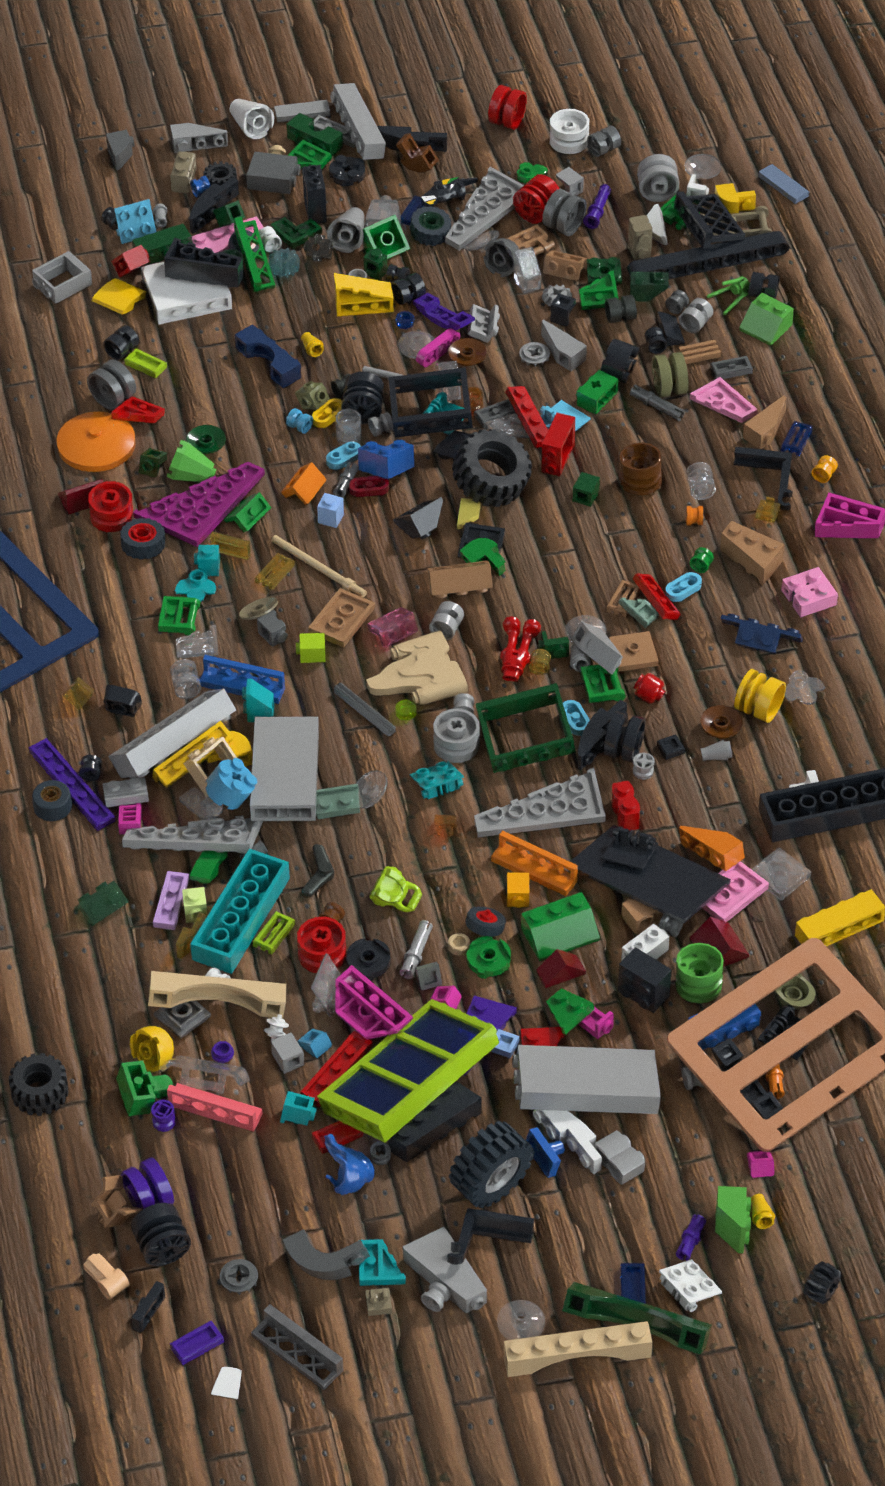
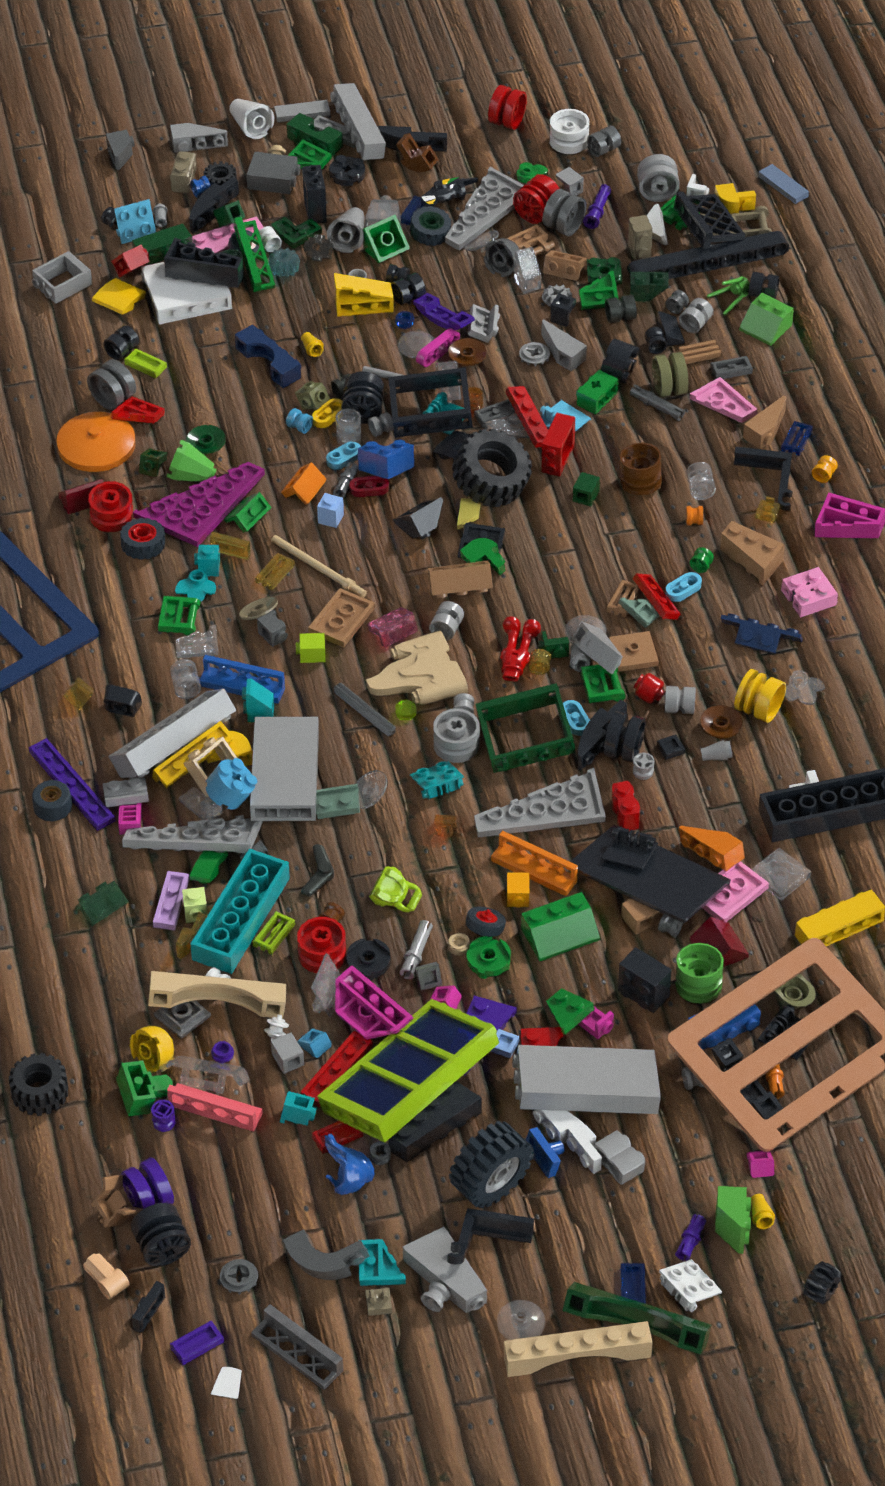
black wheel [79,755,102,781] -> none
dark green brick [363,249,388,281] -> none
dark red slope [536,949,586,989] -> none
white brick [621,924,669,961] -> none
clear dish [685,154,721,179] -> none
none -> light grey wheel [665,686,696,714]

